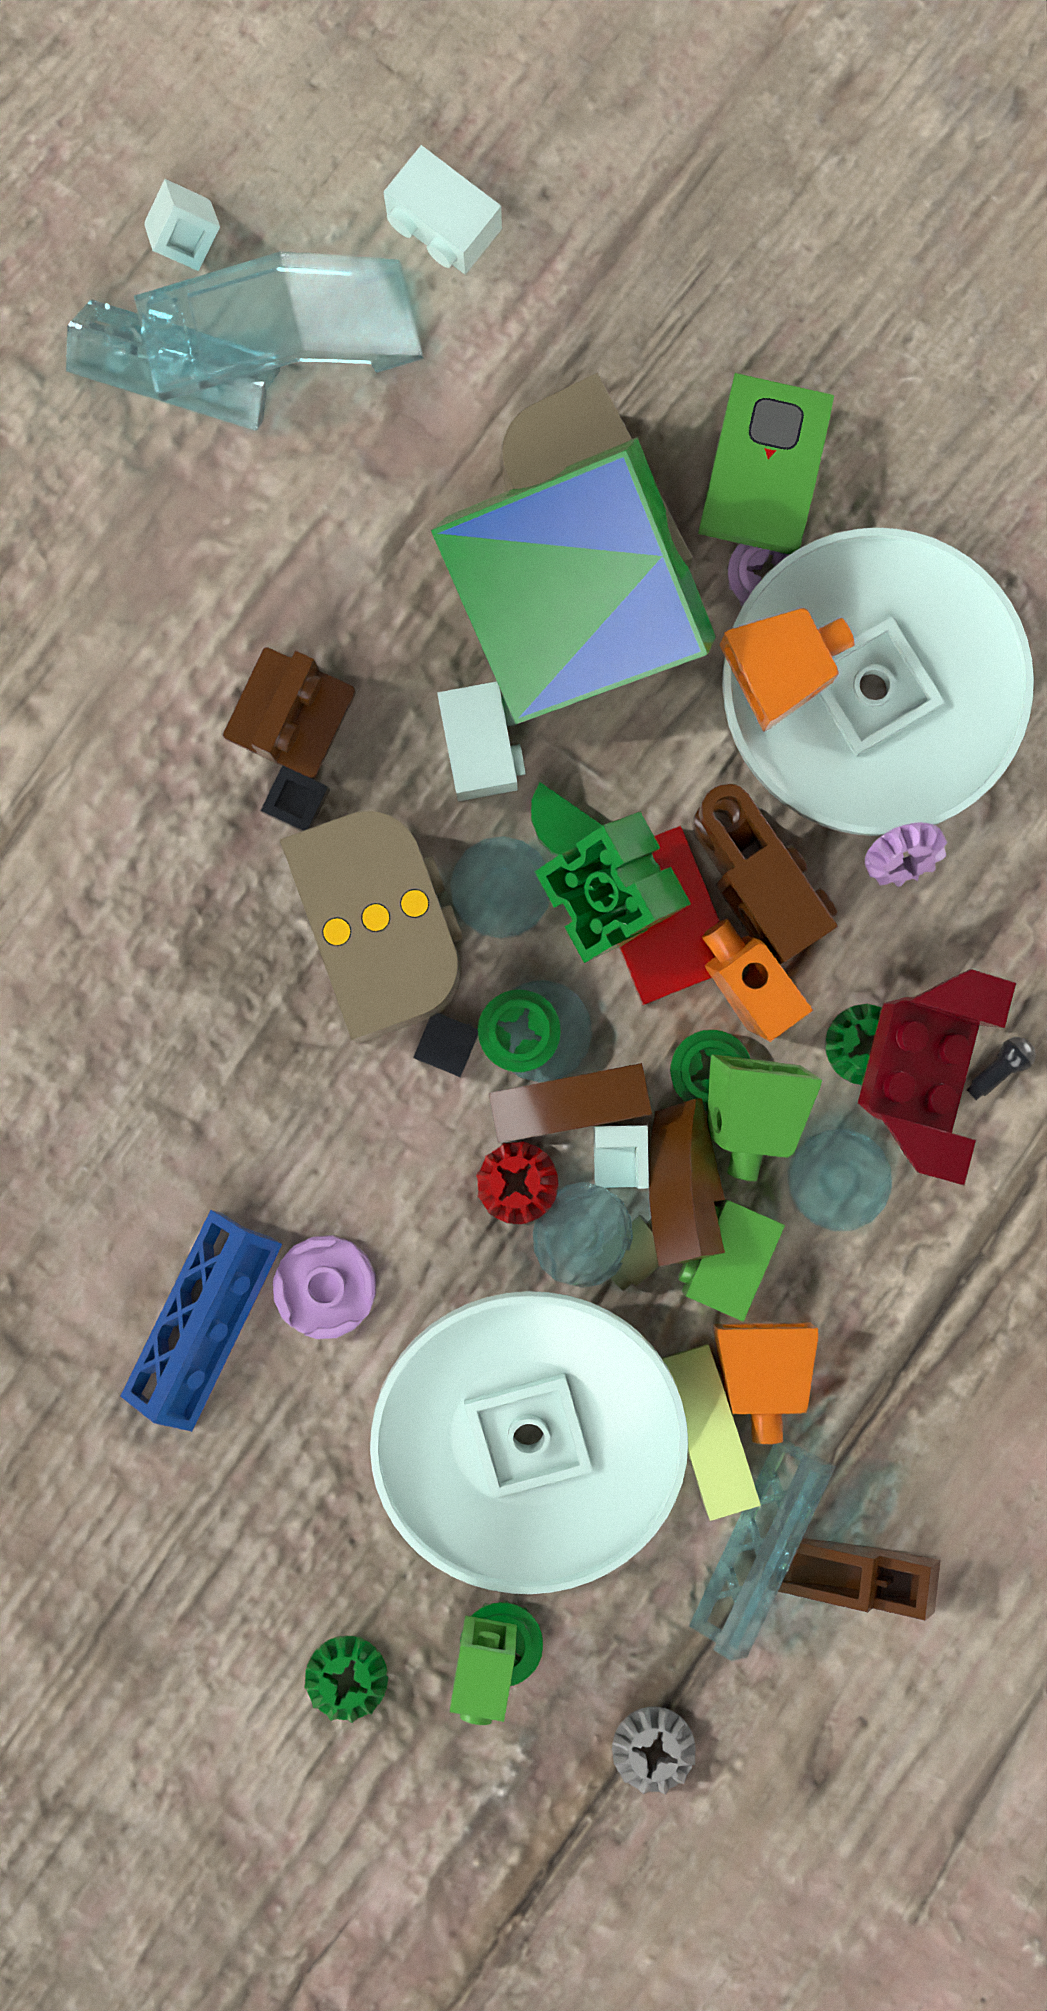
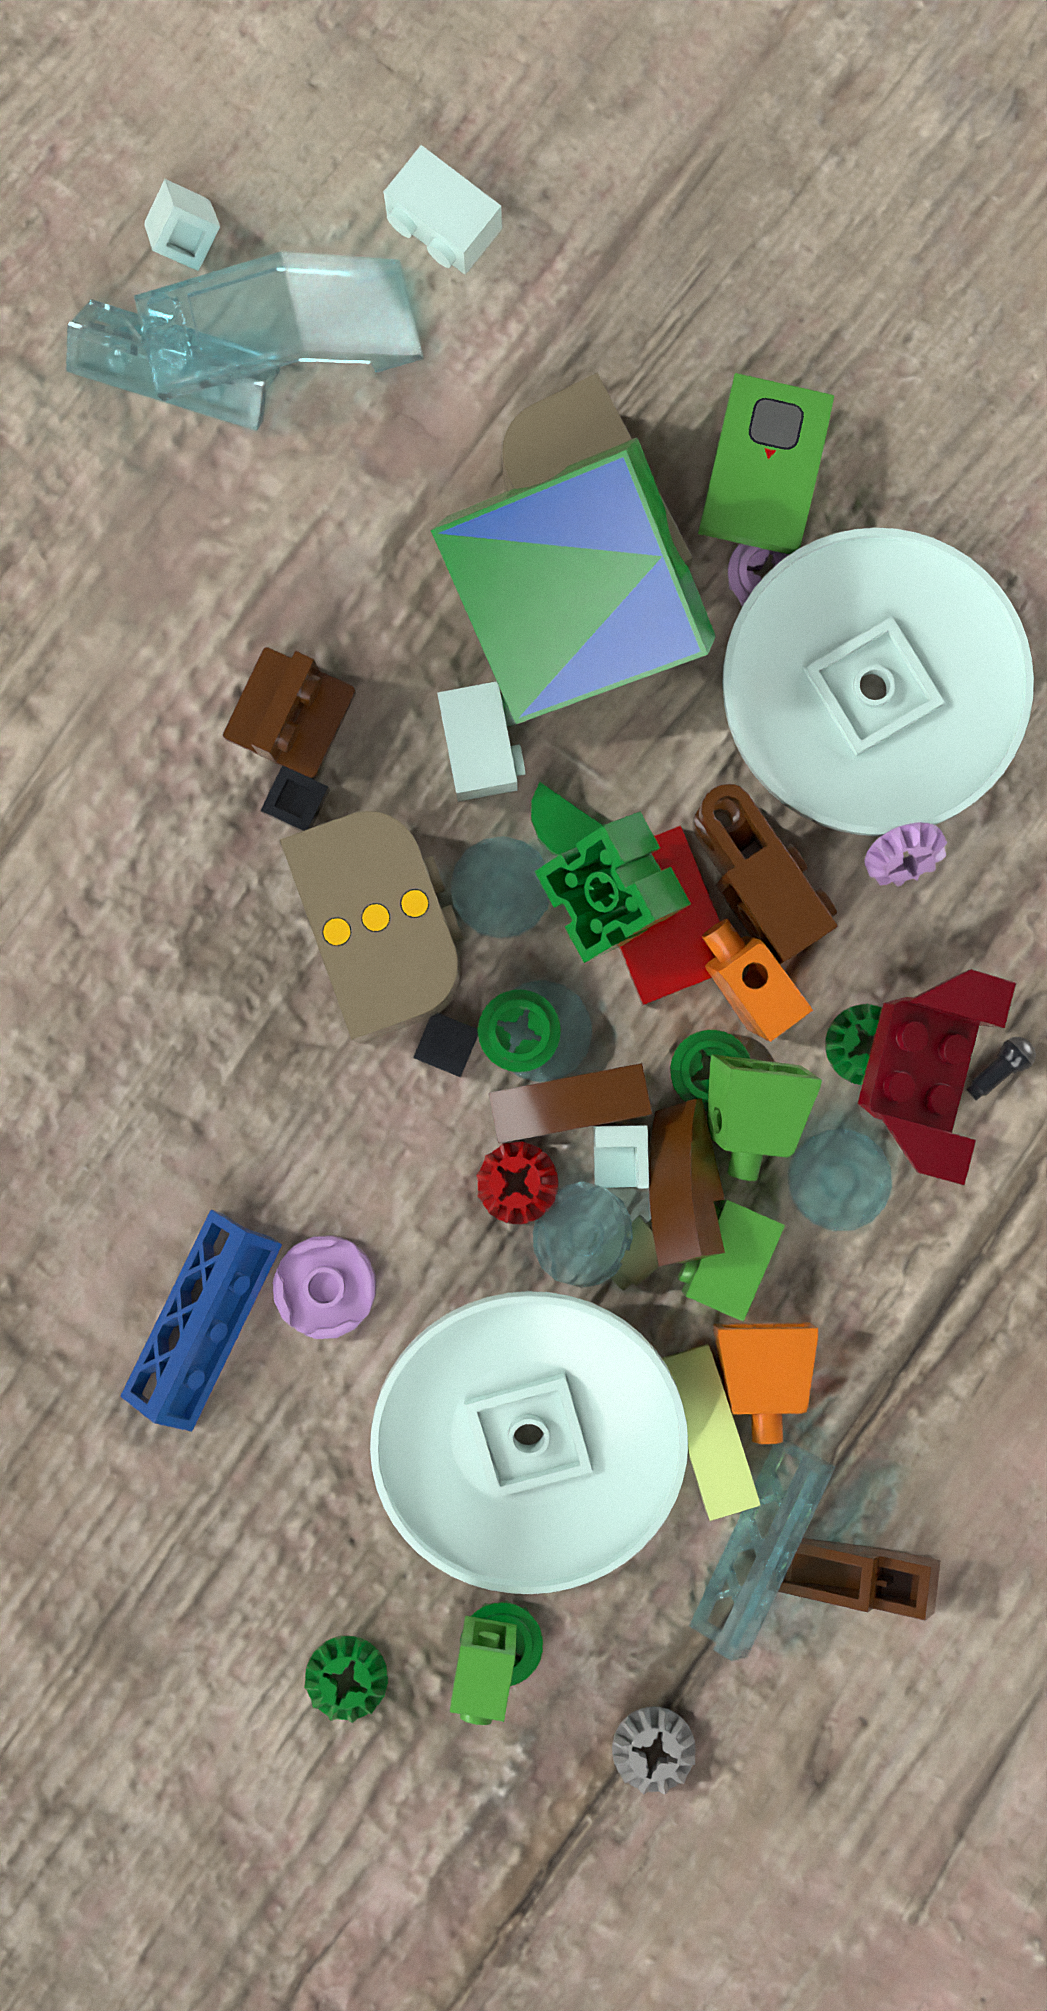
orange torso [719,608,855,732] -> none

